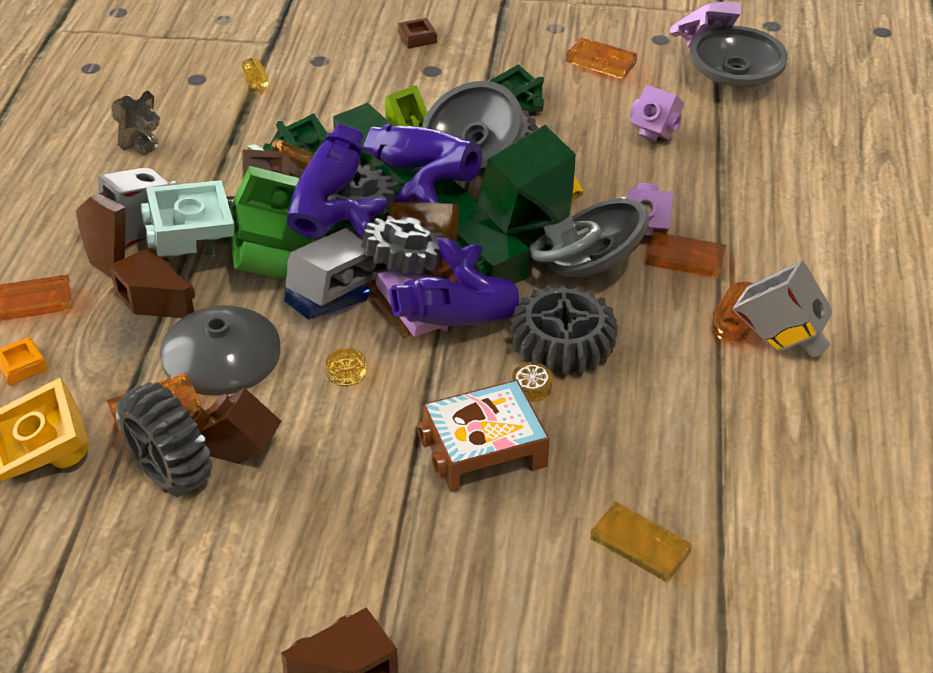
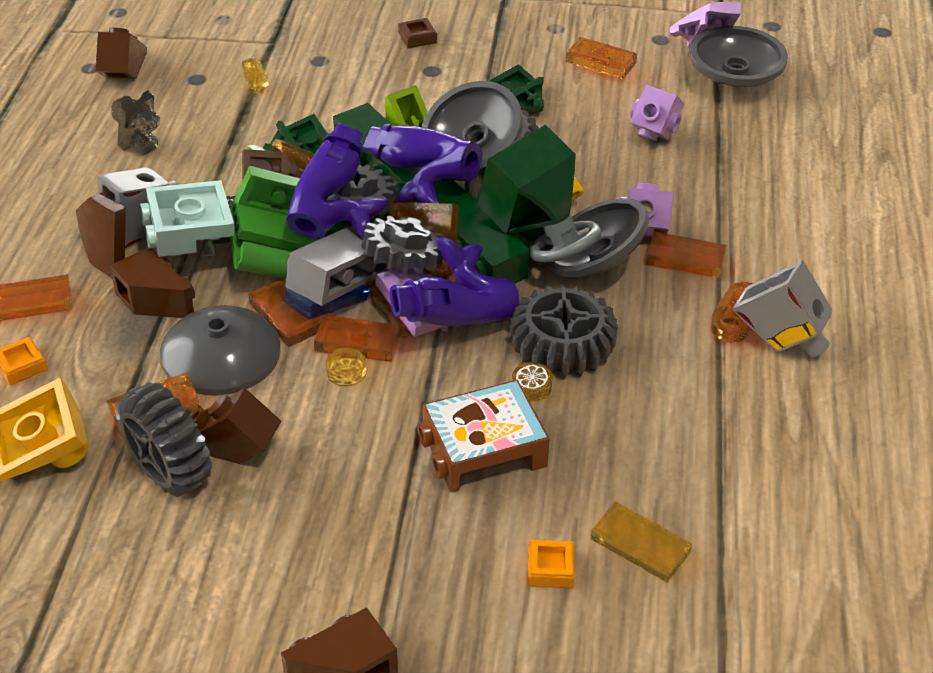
none -> reddish brown slope [95,27,147,79]
none -> clear orange tile [248,279,322,348]
none -> clear orange plate [314,315,401,362]
none -> light orange tile [528,540,575,588]

